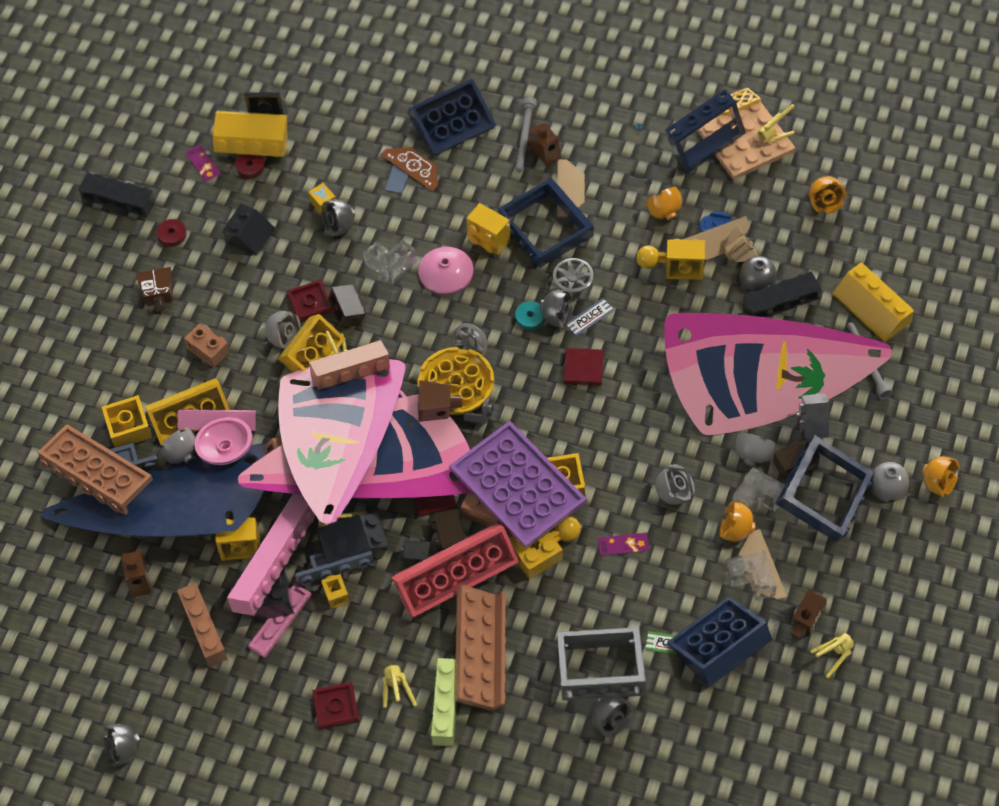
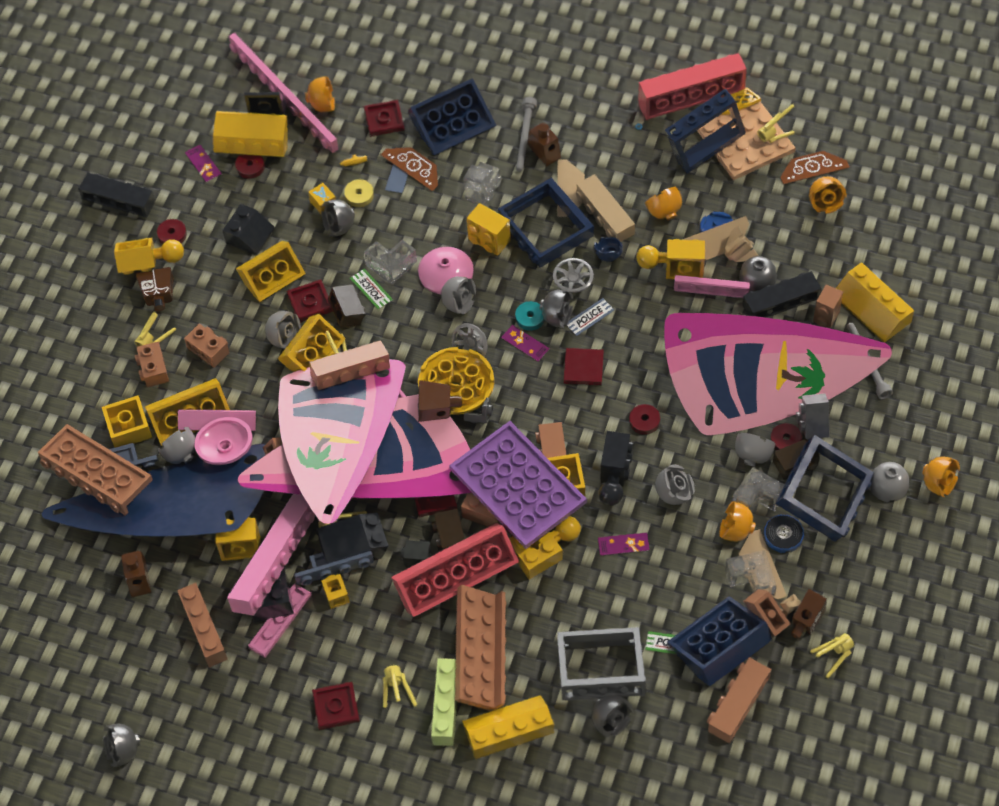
none -> yellow brick [114,238,184,275]
none -> light yellow plant [134,311,176,346]
none -> nougat brick [135,341,169,388]
none -> bright pink plate [229,33,338,153]
none -> yellow slope [236,241,306,302]
none -> light orange cylinder [305,76,335,112]
none -> yellow helmet [340,155,367,166]
none -> light yellow piece [344,180,374,207]
none -> sticker [350,269,393,309]
none -> dark red tile [364,100,405,137]
none -> light grey cylinder [441,276,476,314]
none -> yellow slope [462,695,554,759]
none -> clear brick [464,162,502,206]
none -> magenta sticker [501,325,550,361]
none -> nougat brick [535,422,566,458]
none -> tan brick [575,174,635,242]
none -> dark blue hair [594,237,623,262]
none -> black brick [598,431,633,506]
none -> dark red piece [629,404,660,435]
none -> coral brick [638,53,747,120]
none -> bright pink tile [674,275,750,298]
none -> nougat brick [707,657,771,744]
none -> nougat brick [744,589,790,636]
none -> black tile [764,515,804,553]
none -> dark red piece [770,423,802,451]
none -> tan slope [780,594,801,616]
none -> dark orange sticker [781,151,850,184]
none -> nougat brick [813,285,843,329]

